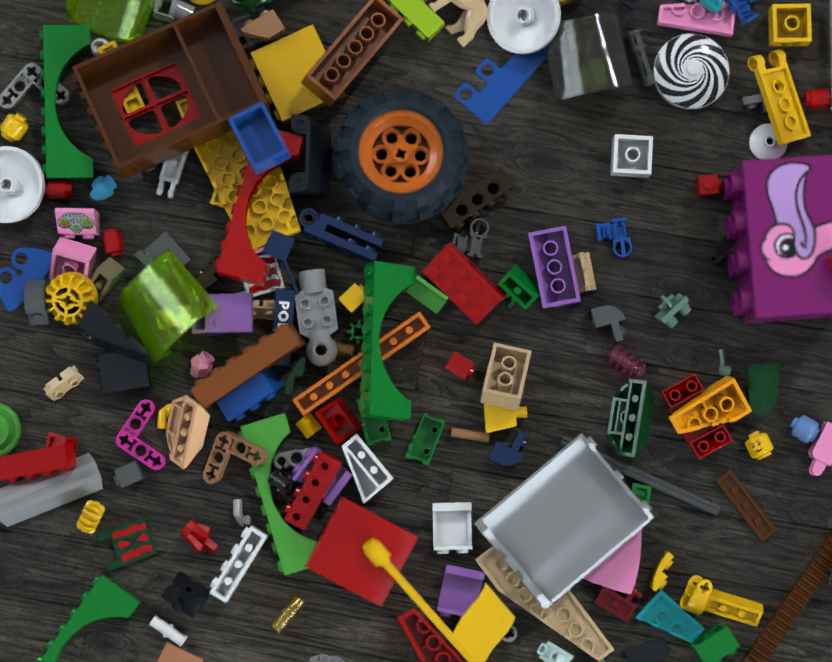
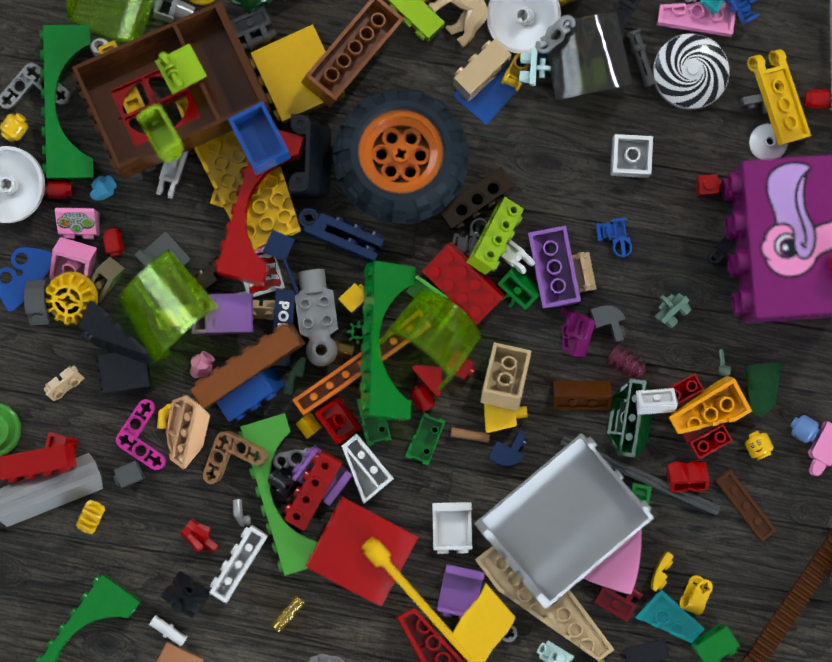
flag [96,517,158,571] -> none
medium nougat slope [240,9,286,42] -> none
yellow slope [704,589,763,627] -> none
yellow brick [768,4,812,47] -> none
none -> lime piece [136,104,184,162]
none -> lime hinge [155,44,207,95]
none -> clear neon green windscreen [379,290,481,391]
none -> red brick [409,384,435,413]
none -> red slope [412,365,442,398]
none -> tan brick [453,38,512,101]
none -> lime brick [466,197,524,275]
none -> white hinge [500,240,535,274]
none -> yellow piece [501,53,530,91]
none -> light aqua hips [519,49,551,86]
none -> light grey piece [535,15,576,54]
none -> reddish brown panel [553,381,612,410]
none -> magenta slope [561,307,596,357]
none -> white slope [636,388,678,415]
none -> red brick [666,460,710,493]

